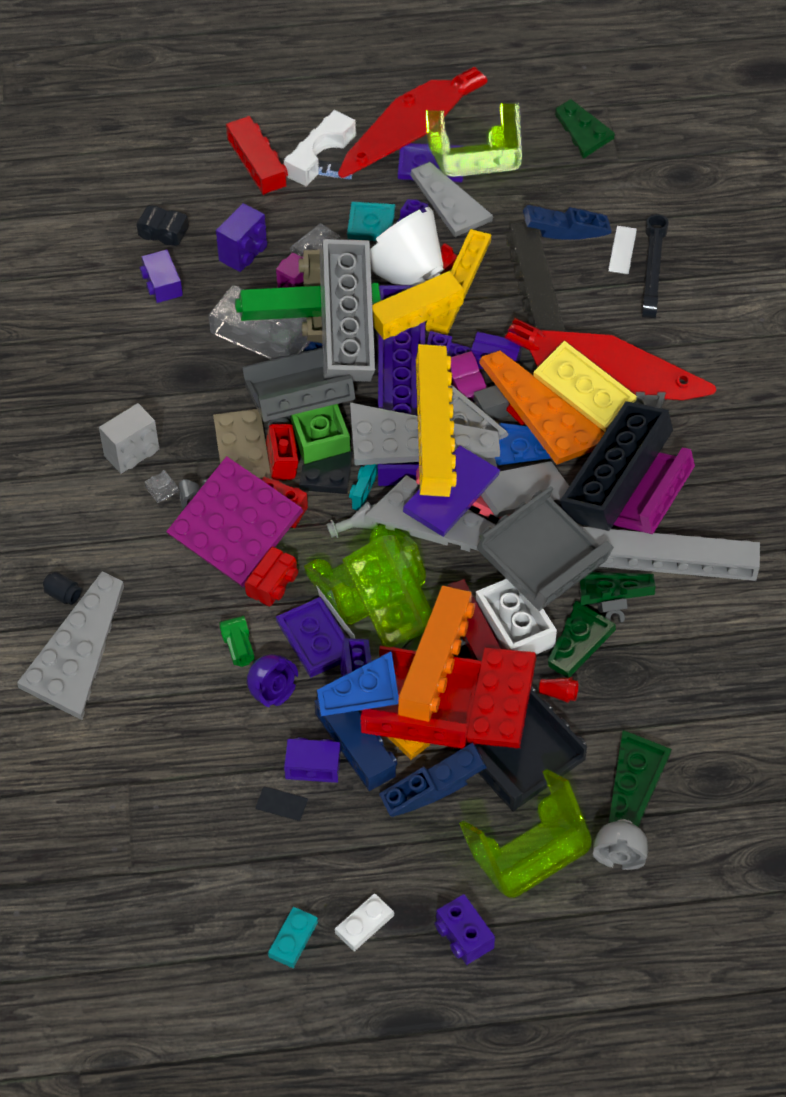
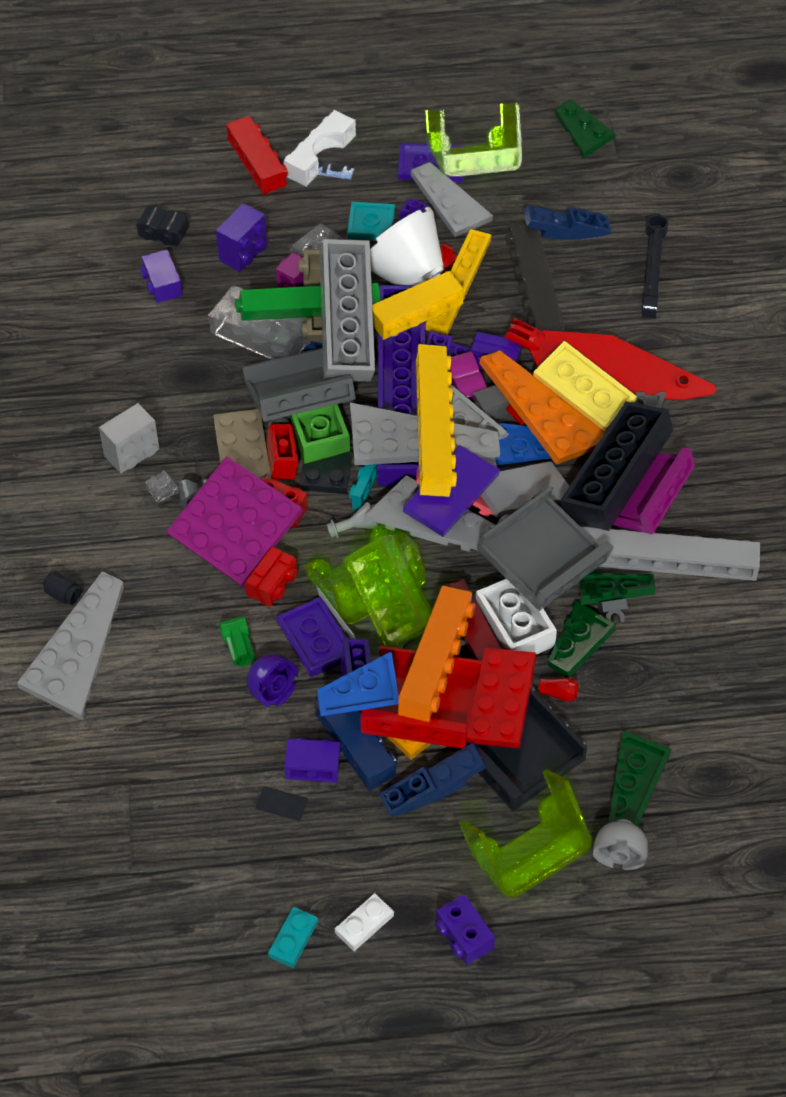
red wing [338,67,487,178] -> none
white sticker [608,226,637,274] -> none

